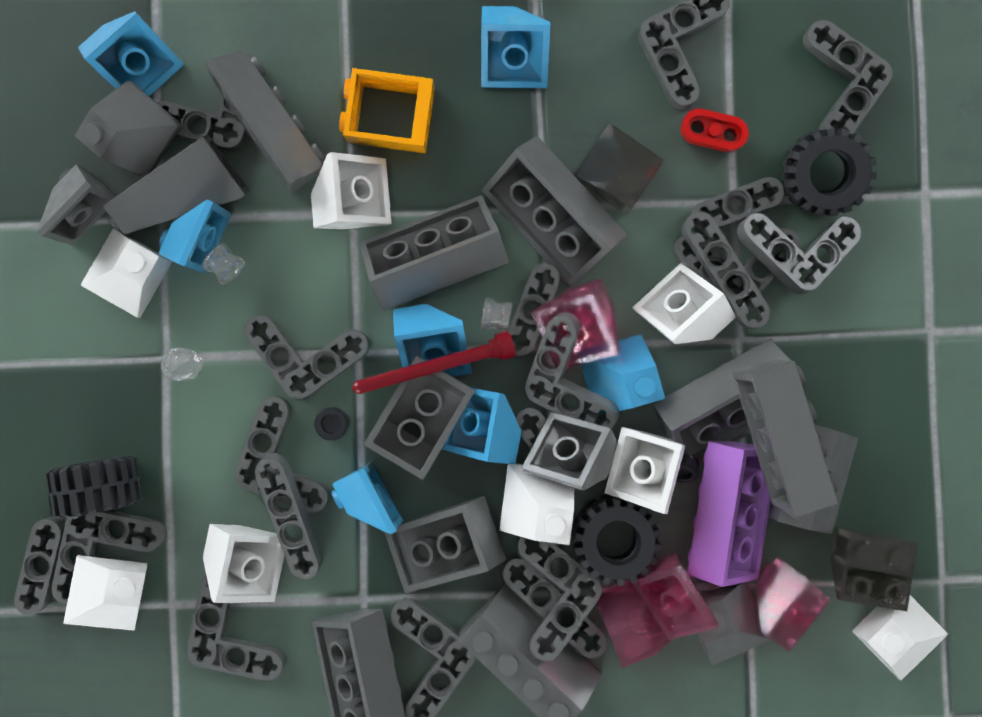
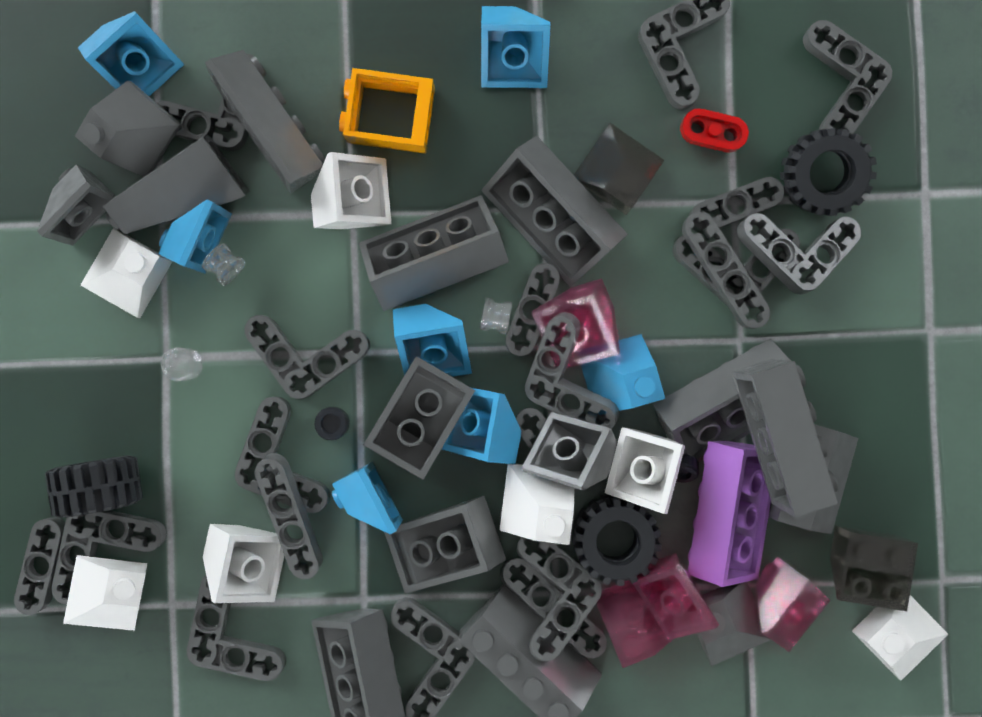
dark red piece [352,331,516,394] -> none
white slope [632,263,736,344] -> none

